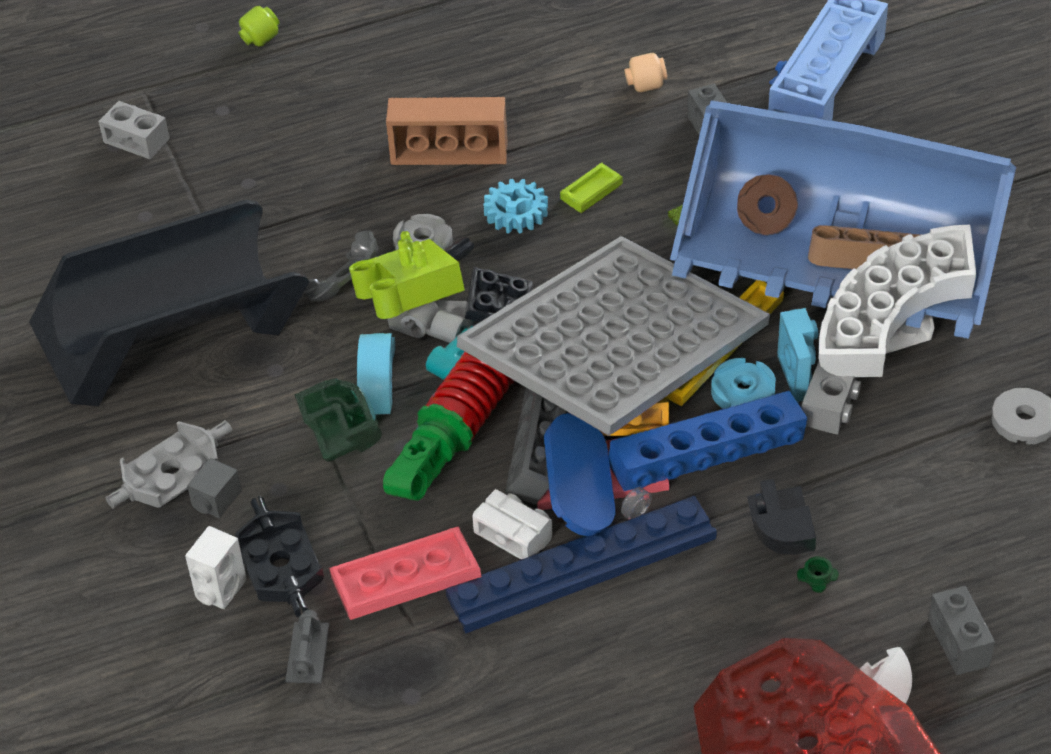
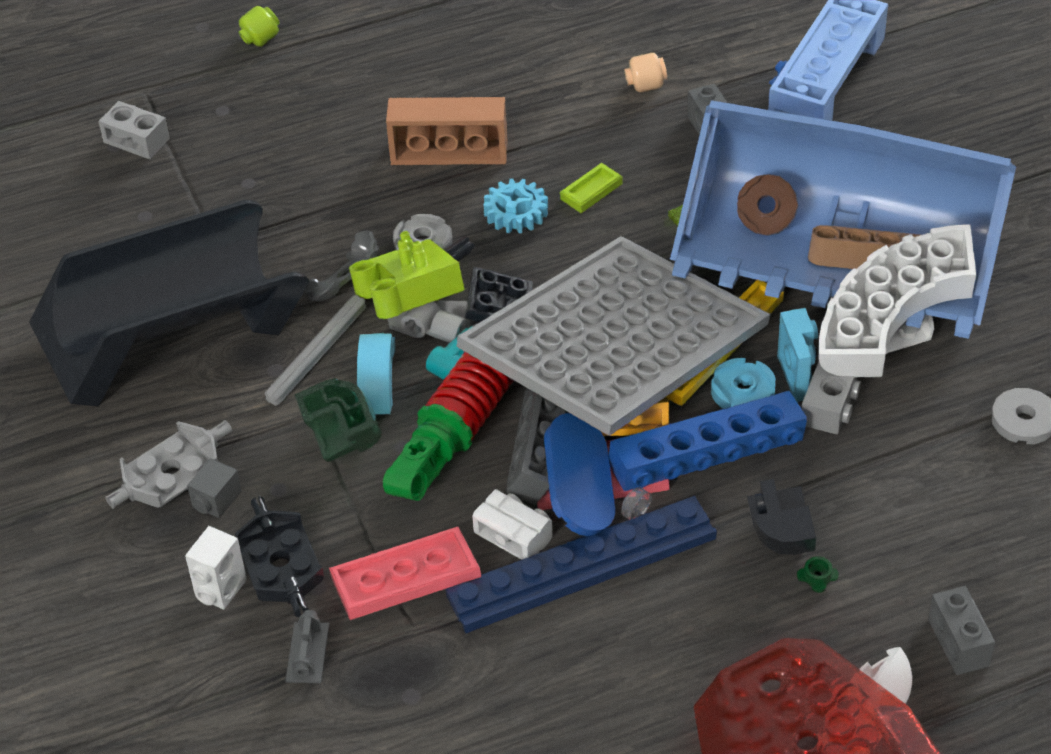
none -> light grey axle [265,295,366,406]

